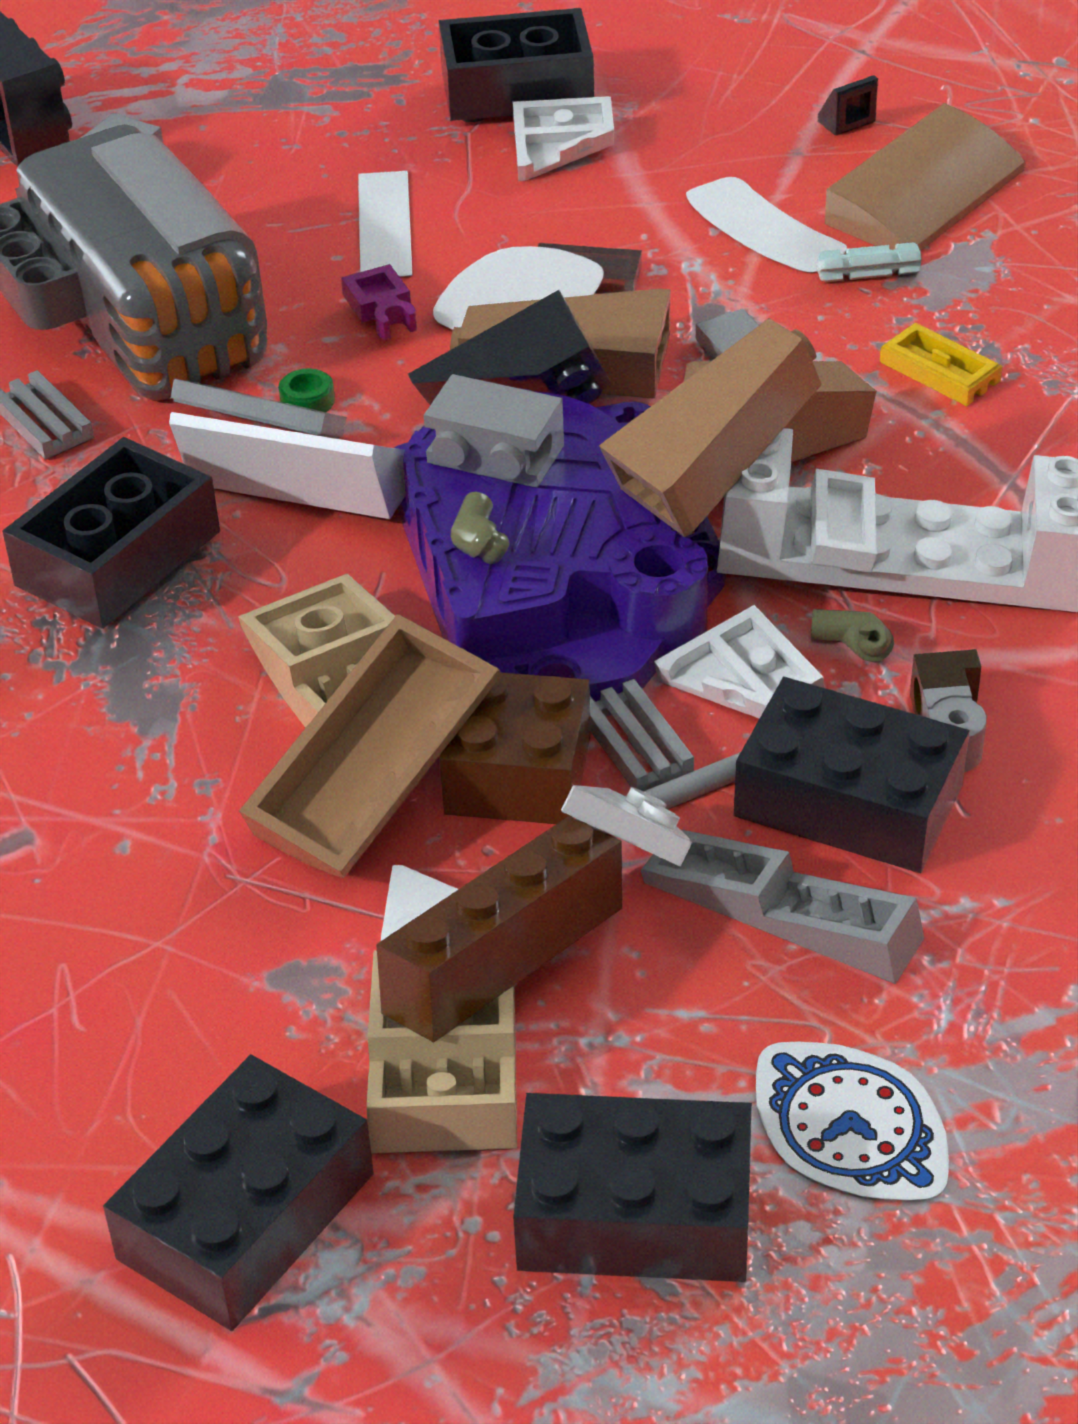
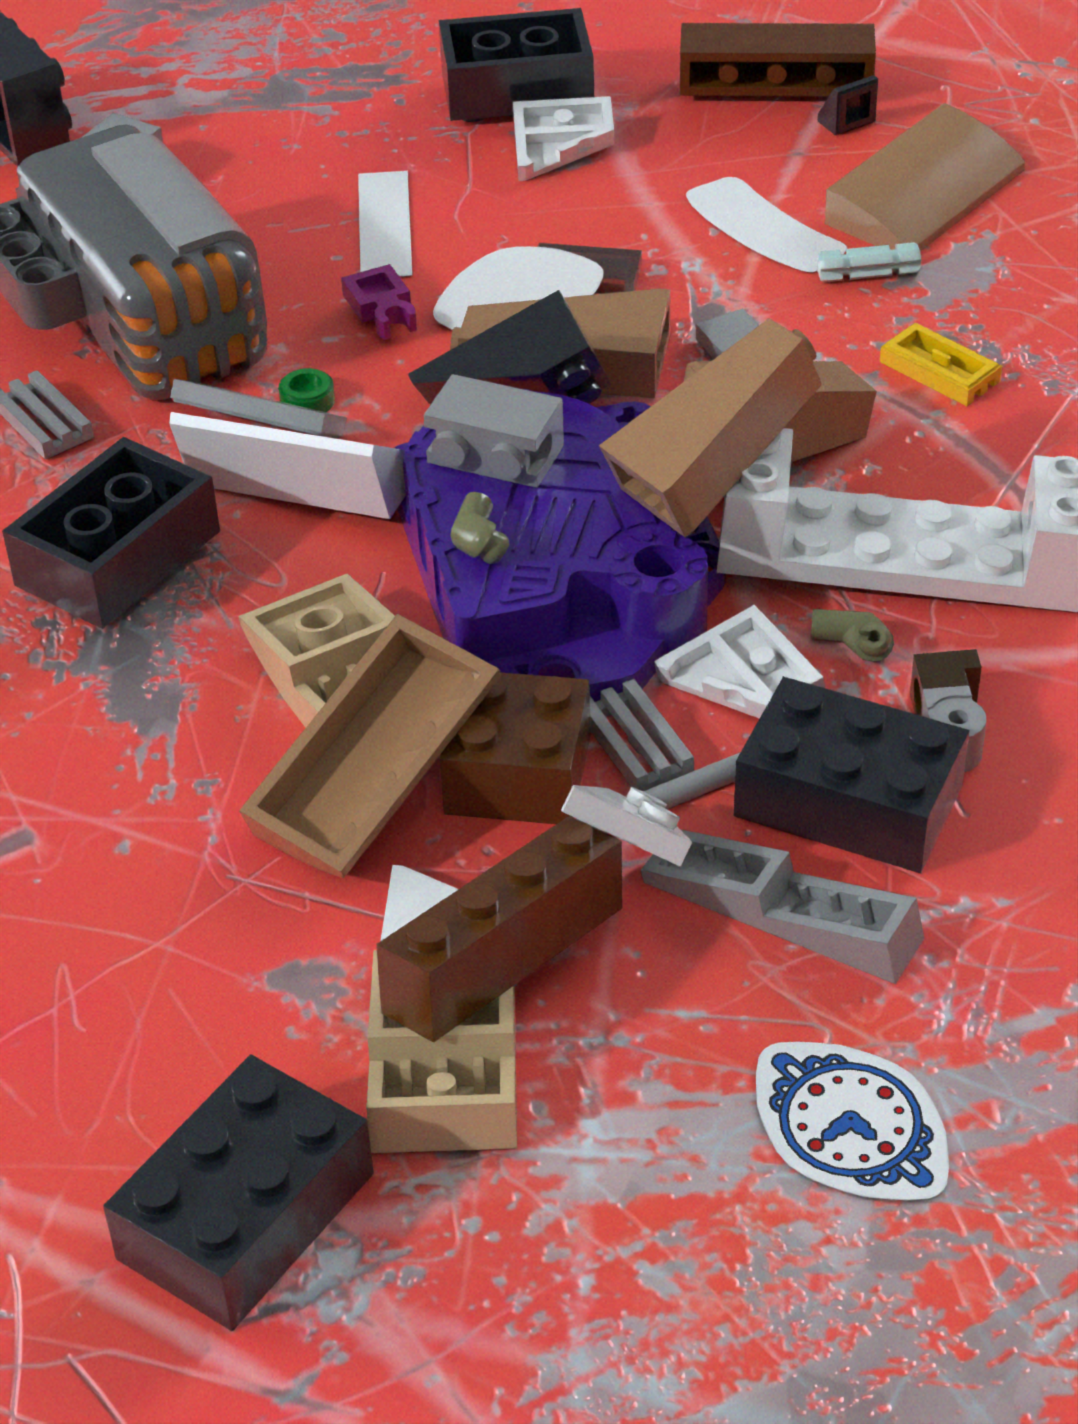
black brick [513,1093,752,1282] -> none
white tile [811,469,877,573] -> none
none -> reddish brown brick [680,23,876,96]

